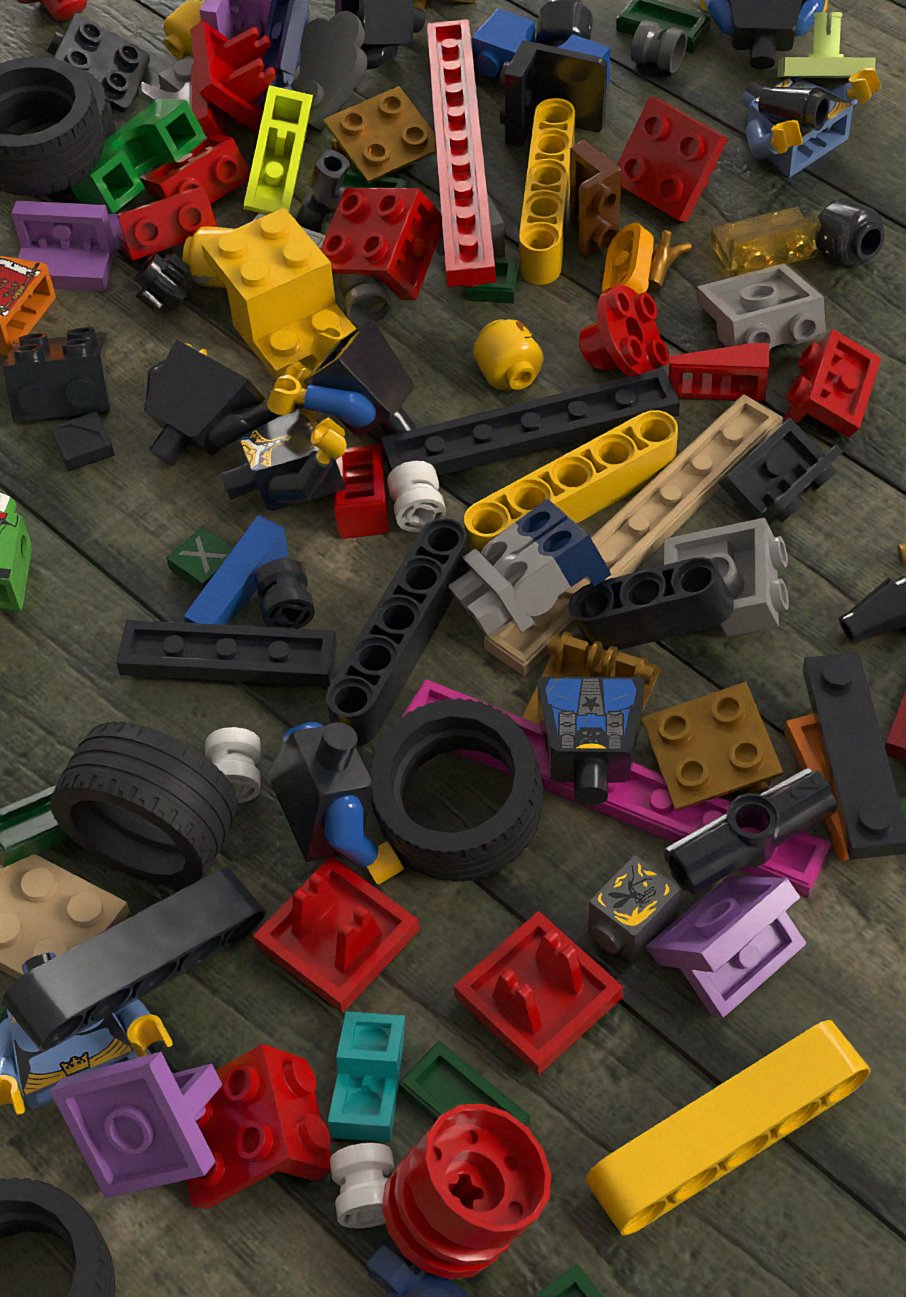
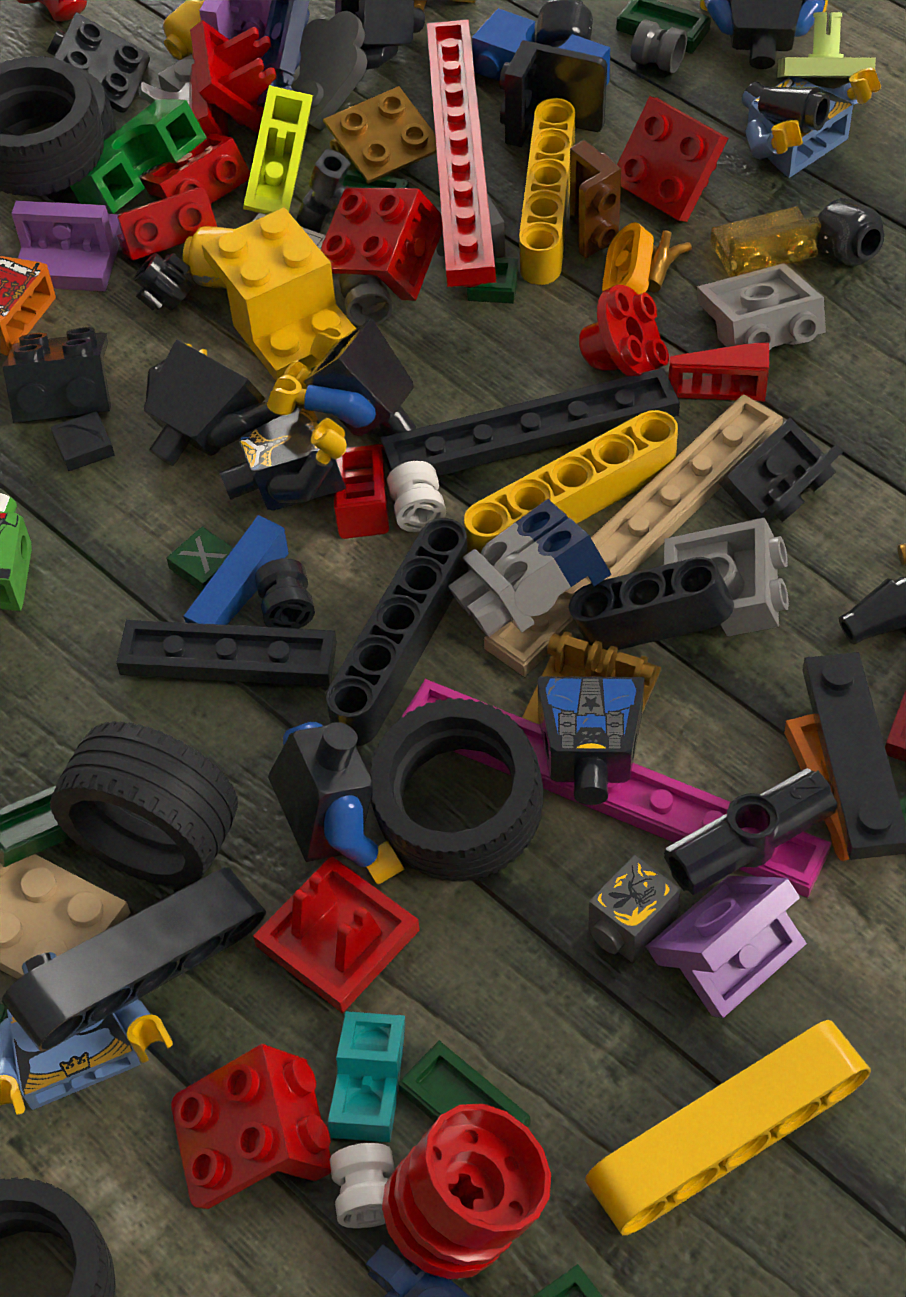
medium lavender bracket [50,1052,222,1198] -> none
white wheel [205,727,261,803] -> none
red plate [453,911,624,1076] -> none
yellow head [473,319,544,391] -> none
pearl gold hinge [641,682,784,811] -> none
red bracket [785,329,881,438] -> none

